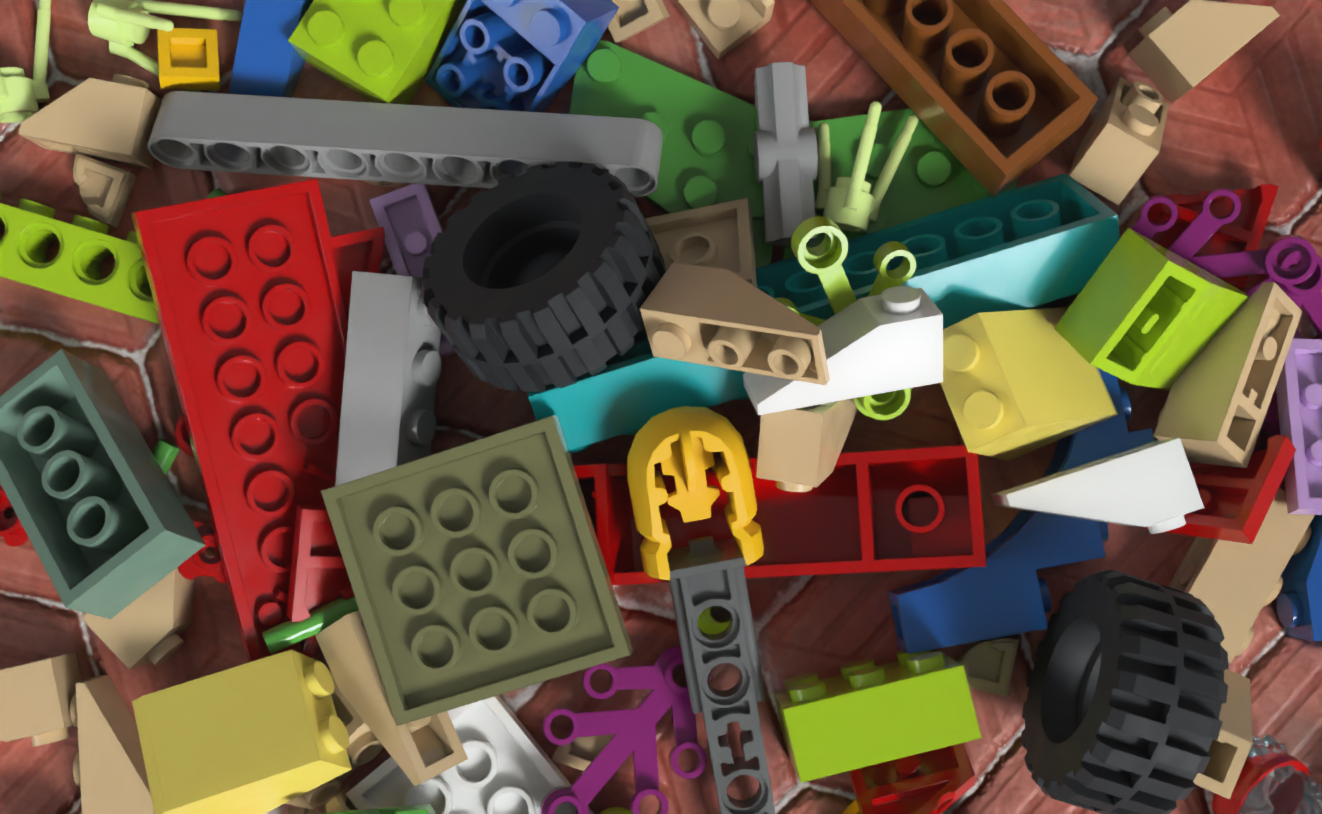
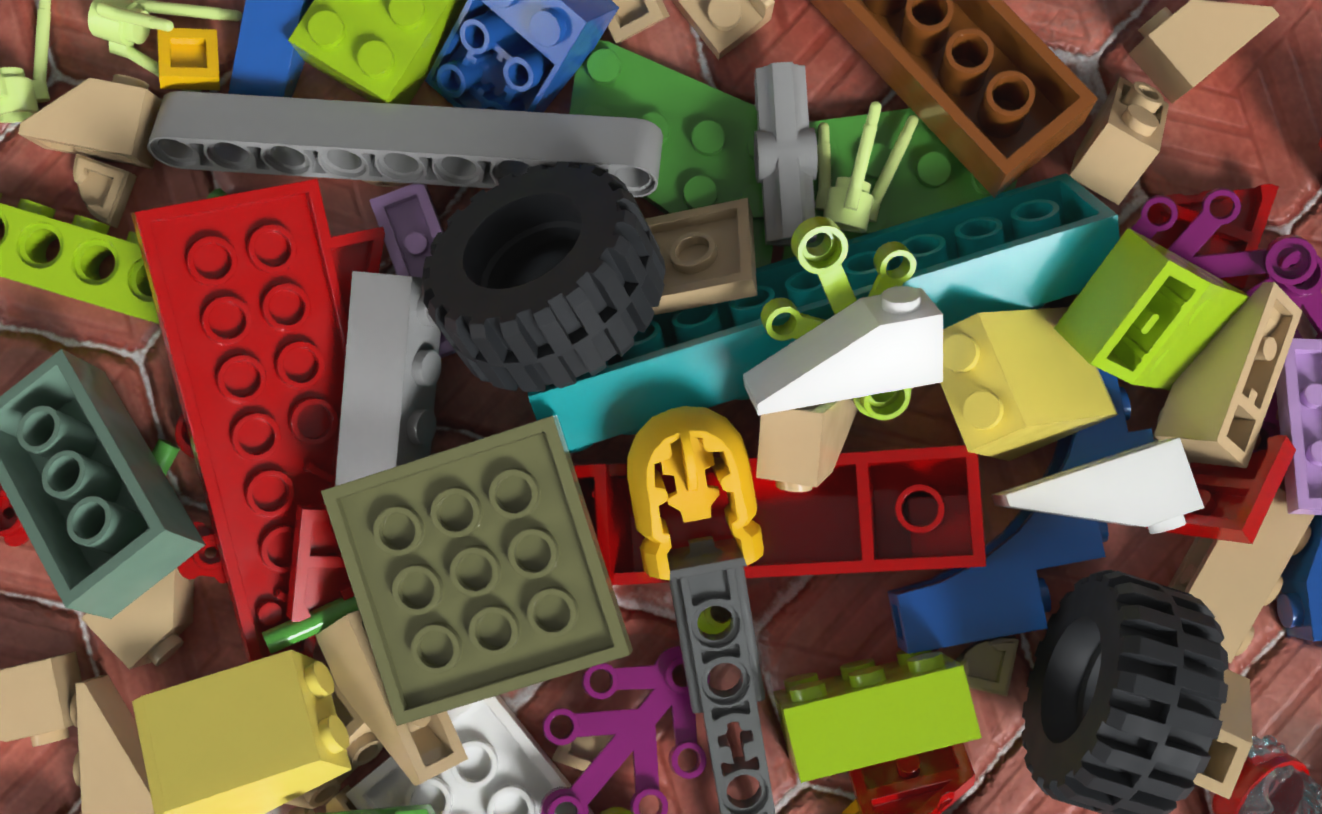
tan slope [640,262,830,385] -> none

